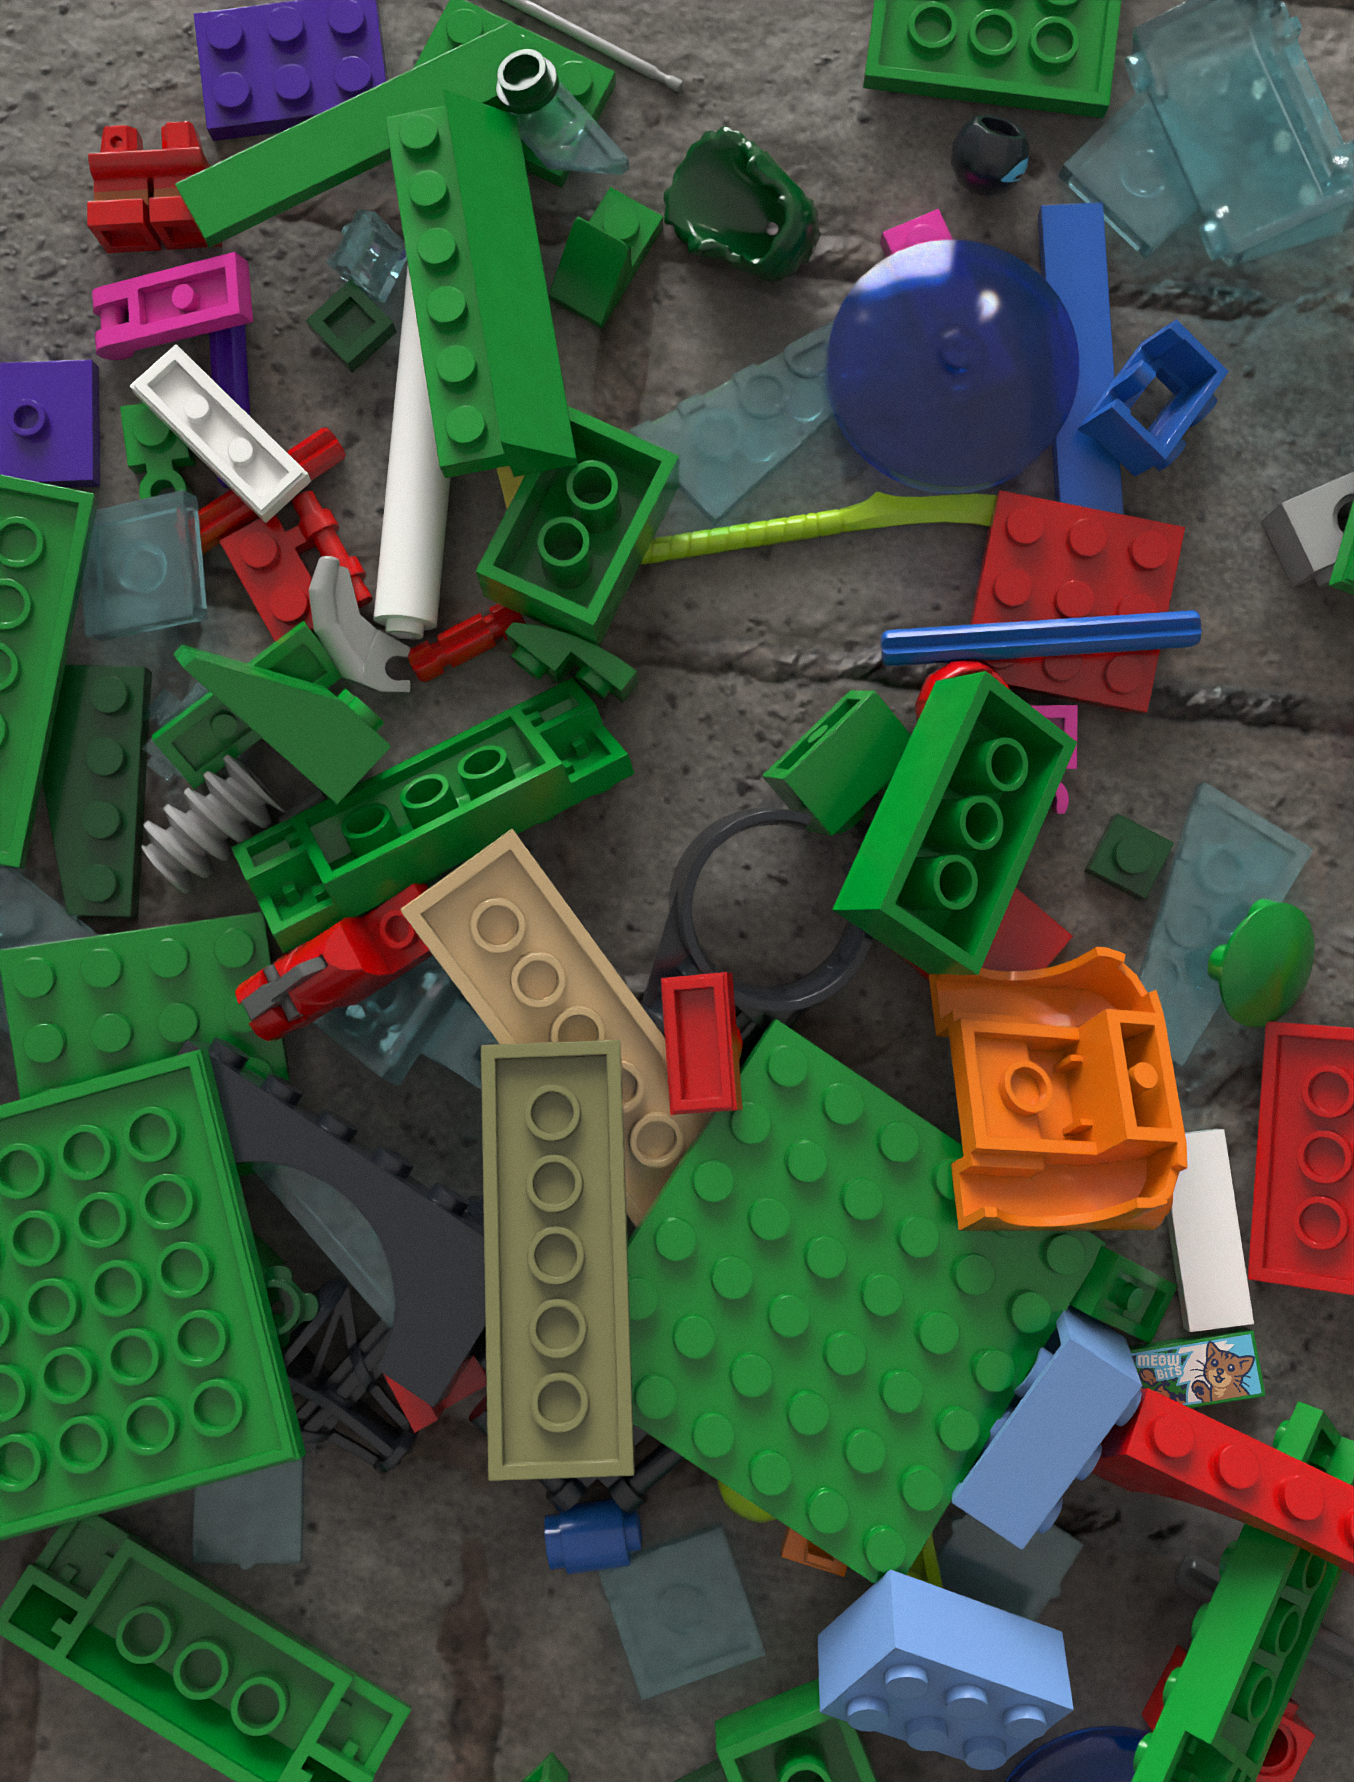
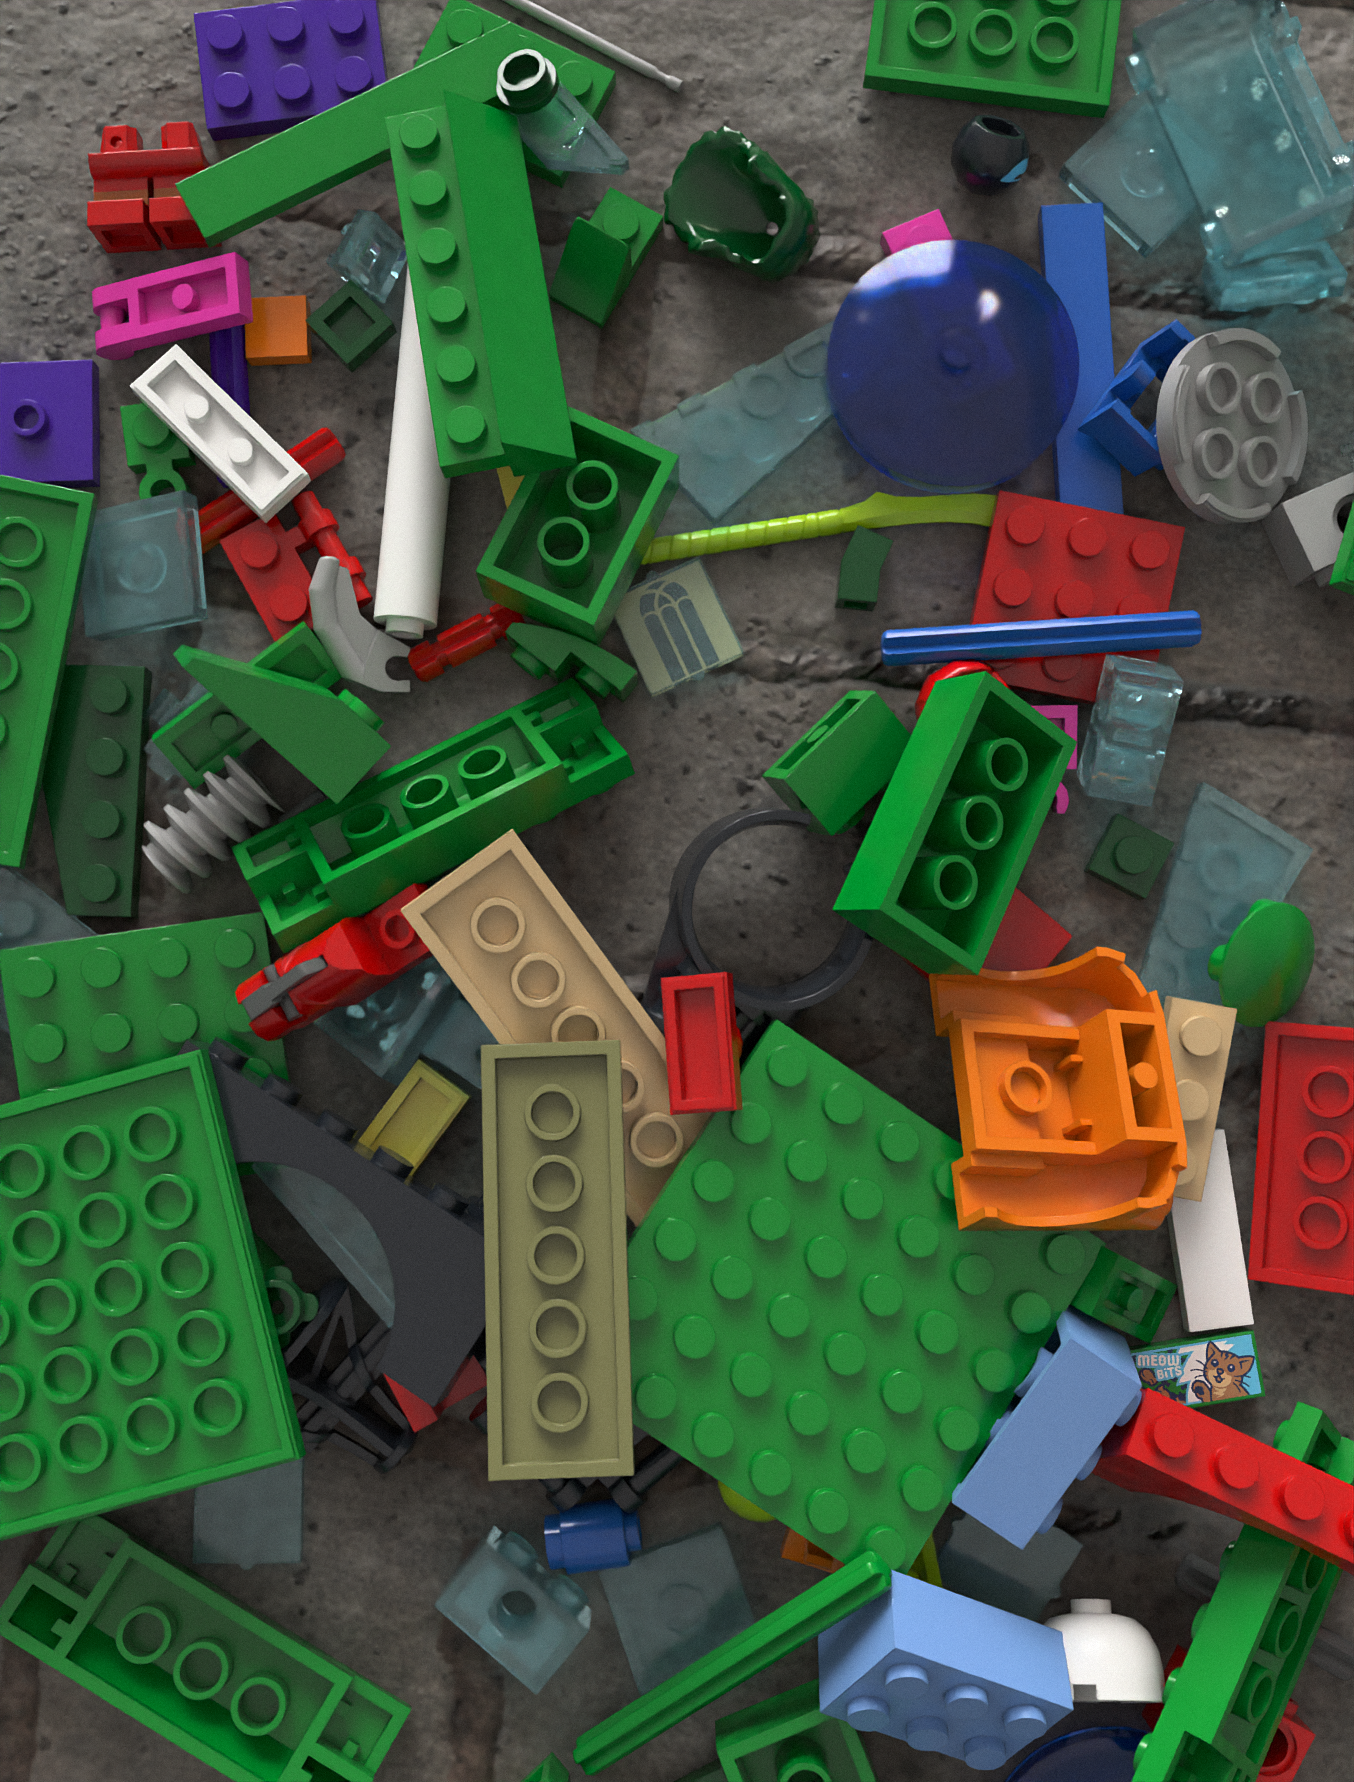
none -> orange tile [245,295,312,366]
none -> light yellow tile [358,1059,472,1177]
none -> clear light blue brick [434,1525,592,1695]
none -> green axle [572,1551,893,1776]
none -> clear light blue piece [614,556,745,698]
none -> dark green piece [834,525,894,612]
none -> white cylinder [1043,1599,1165,1703]
none -> clear light blue brick [1077,653,1184,807]
none -> light grey tile [1156,328,1308,525]
none -> tan plate [1163,996,1237,1202]
none -> clear light blue plate [1201,241,1348,312]

